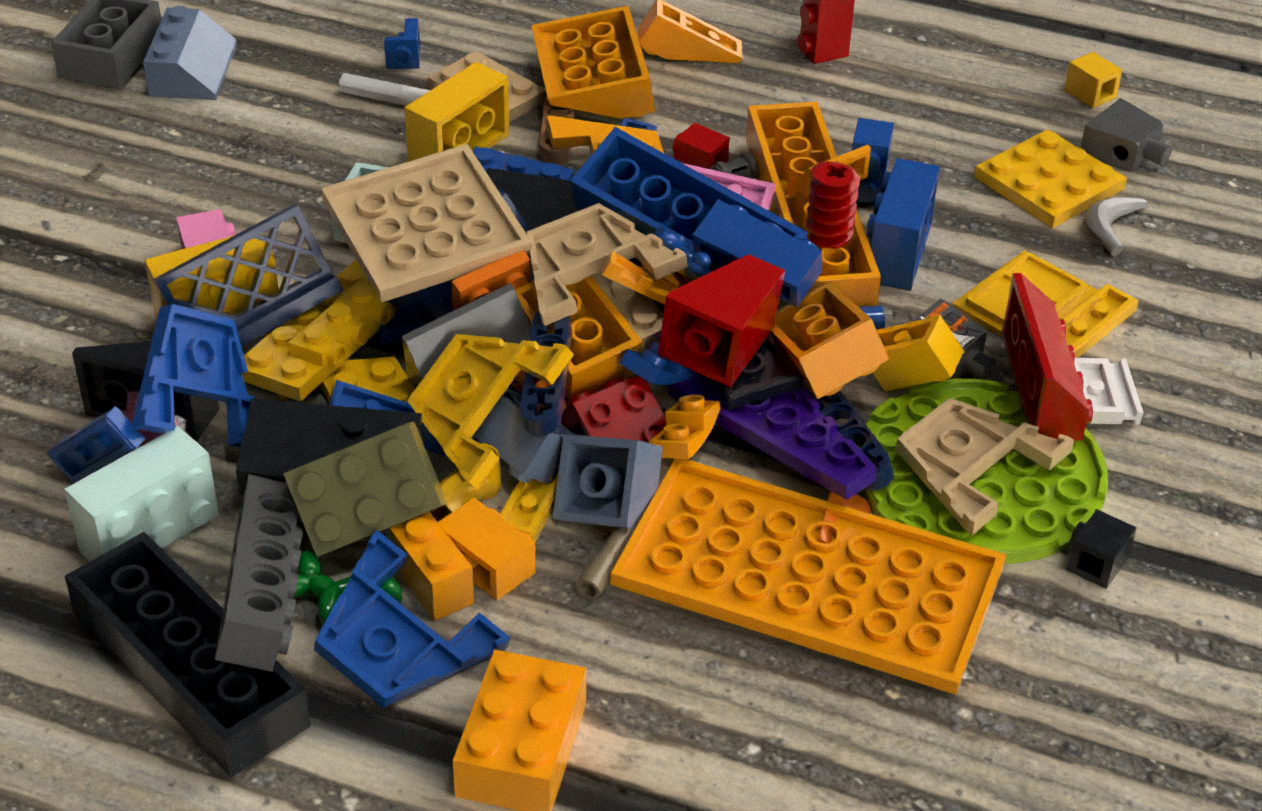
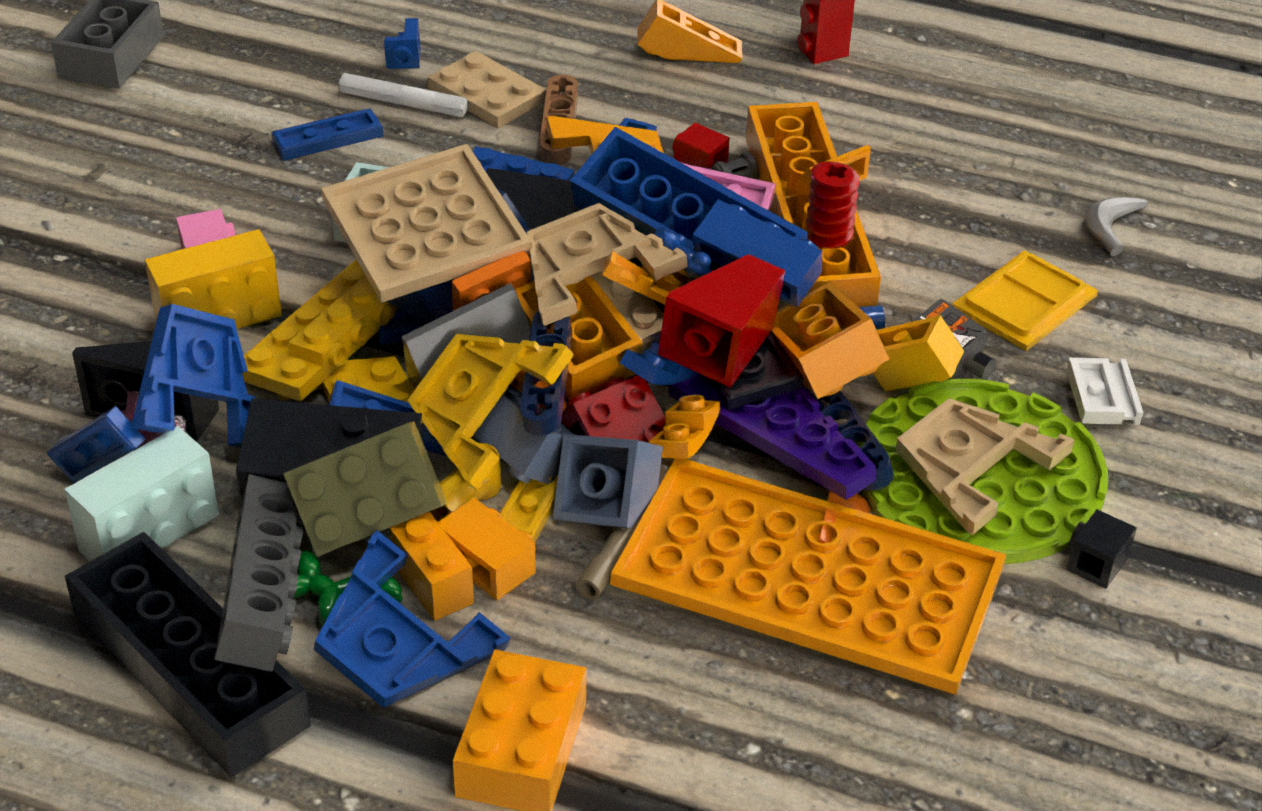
sand blue slope [143,6,237,100] -> none
dark blue fence [153,203,344,347] -> none
yellow brick [404,62,509,162] -> none
light orange slope [531,5,655,119] -> none
blue brick [852,118,894,205] -> none
blue brick [866,158,940,291] -> none
yellow plate [974,129,1127,229] -> none
red slope [1001,273,1093,441] -> none
yellow tile [1062,283,1139,358] -> none
yellow brick [1064,51,1123,108] -> none
dark grey torso [1081,98,1172,171] -> none
none -> blue tile [271,108,383,161]

